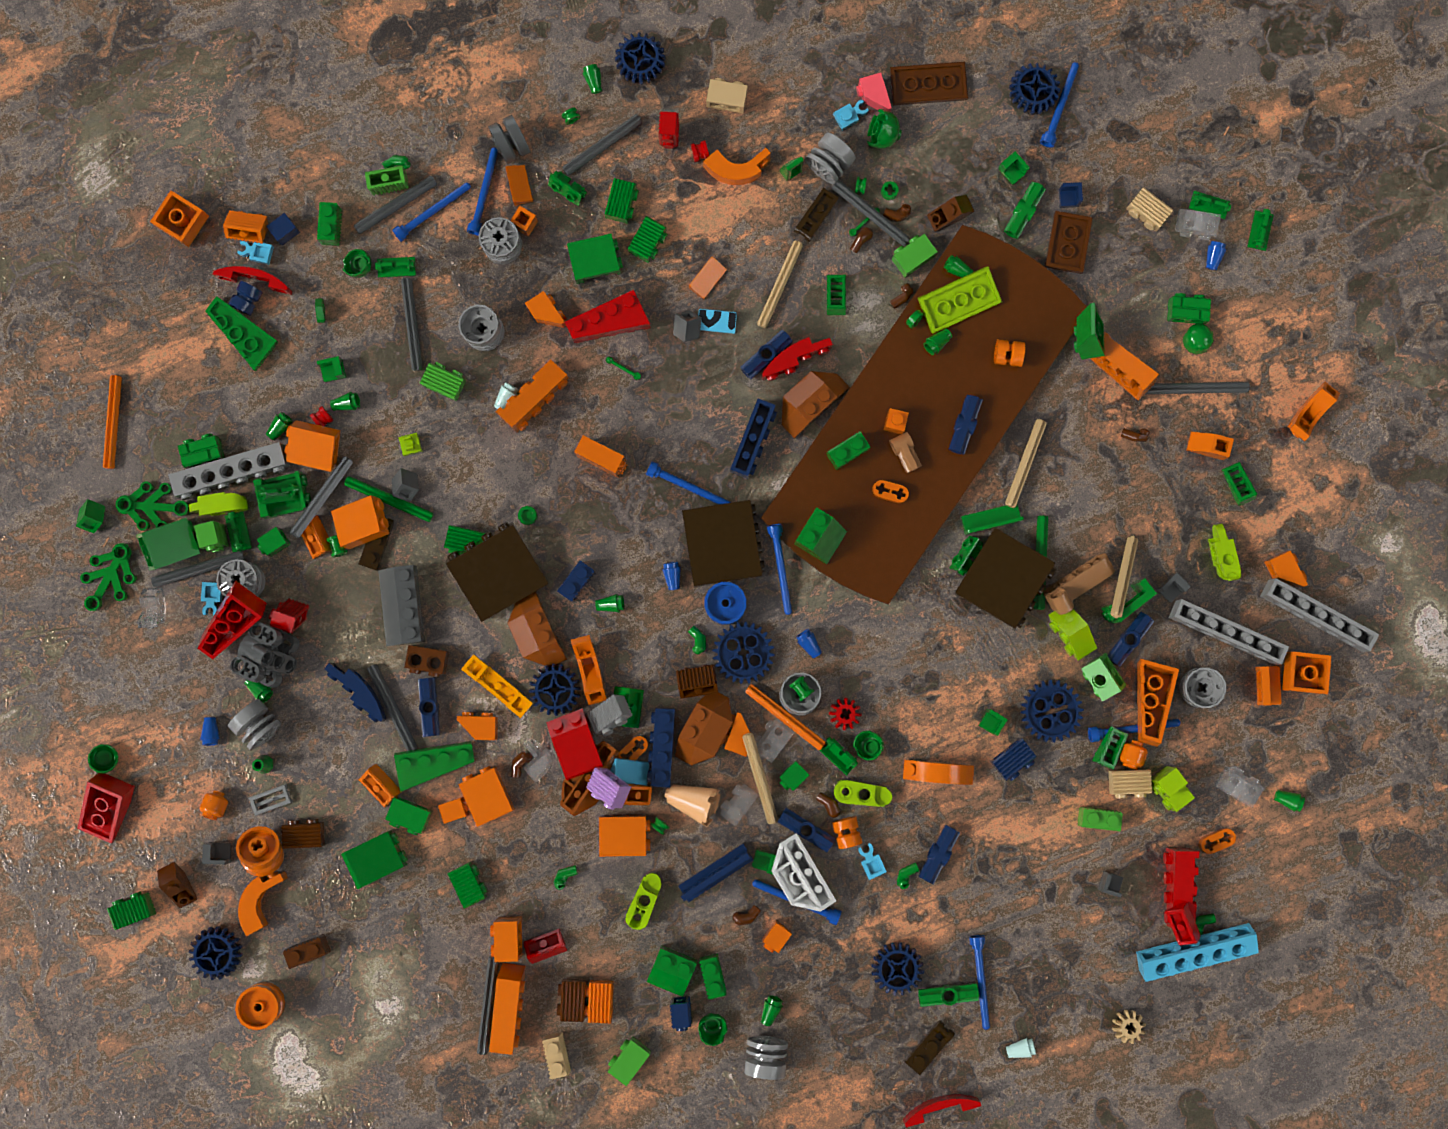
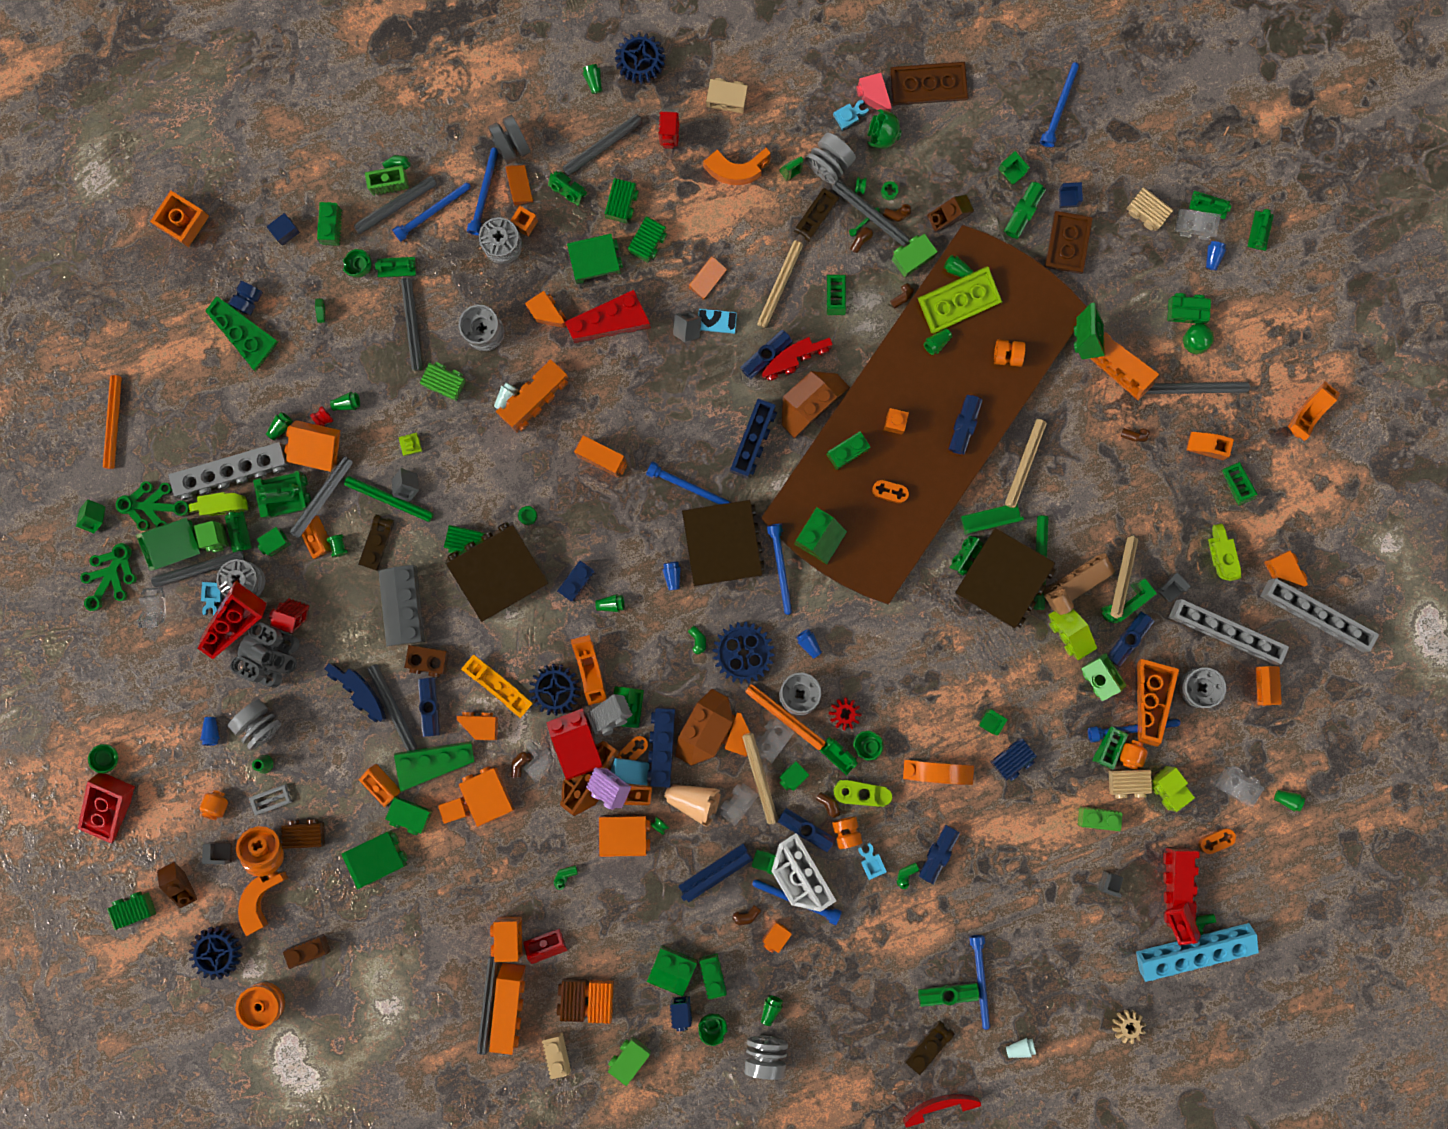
green brick [178,434,225,469] -> none
red slope [213,266,292,295] -> none
orange brick [223,210,269,244] -> none
medium azure plate [237,241,274,265] -> none
green cone [244,680,273,703] -> none
green panel [317,356,347,382] -> none
orange brick [331,495,389,549] -> none
green brick [447,862,488,909] -> none
dark orange wedge [507,591,567,667] -> none
green bush [561,107,581,125] -> none
green hinge [606,356,641,380] -> none
lime piece [625,872,662,930] -> none
reddish brown brick [676,664,718,699] -> none
red wheel [690,140,709,162] -> none
blue wheel [704,582,746,625] -> none
green bush [789,676,815,701] -> none
dark blue gear [871,942,924,996] -> none
medium nougat piece [889,432,922,473] -> none
green tile [906,310,924,329] -> none
dark blue gear [1009,63,1061,115] -> none
dark blue gear [1020,680,1084,743] -> none
orange brick [1282,652,1331,694] -> none

